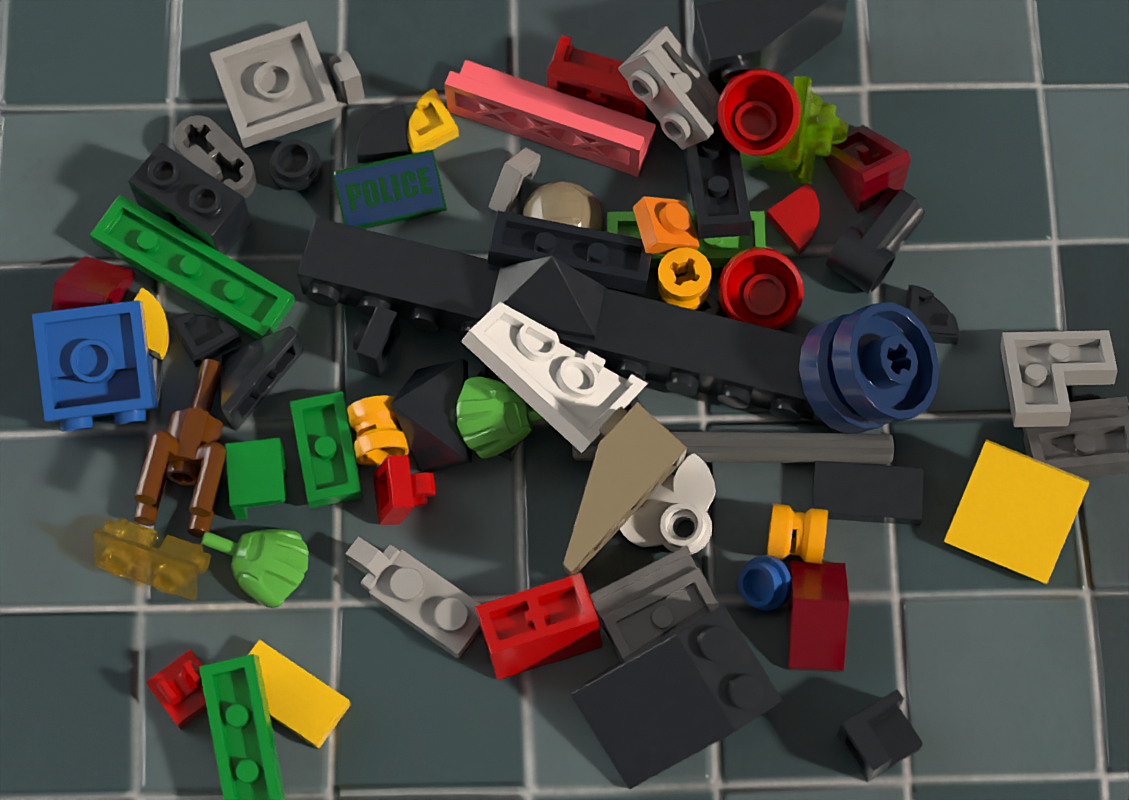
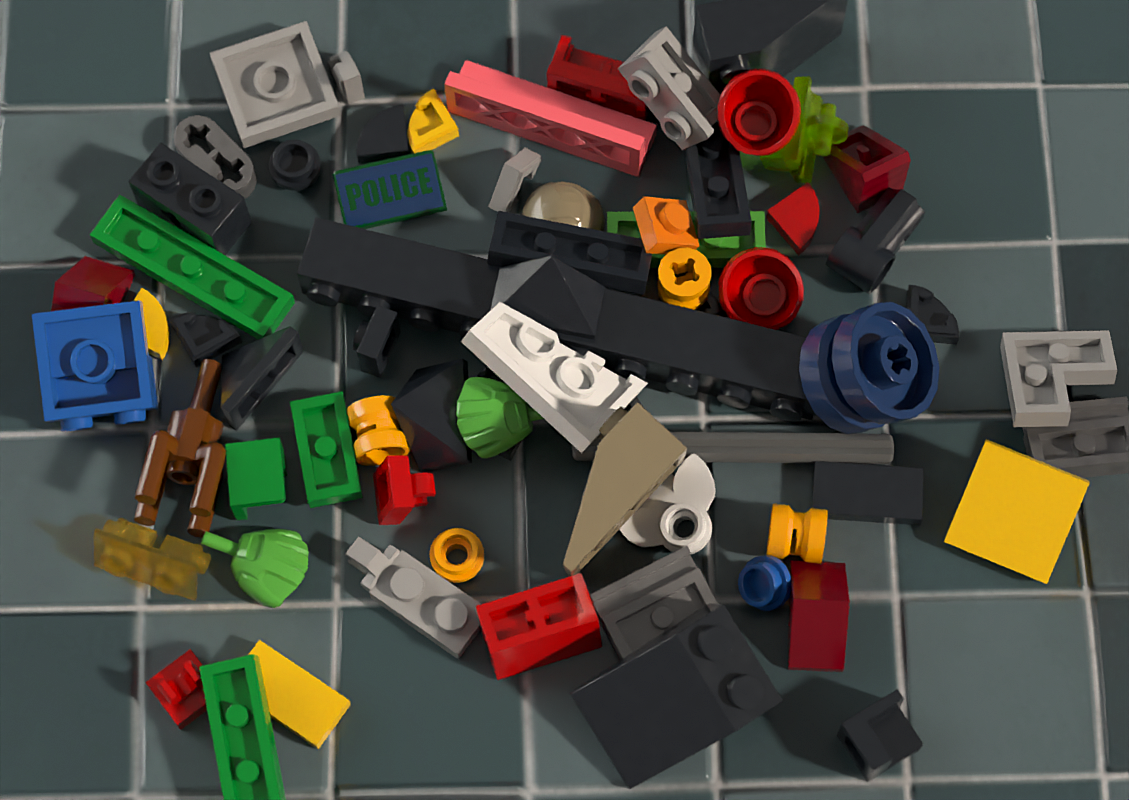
none -> light orange plate [429,528,484,583]

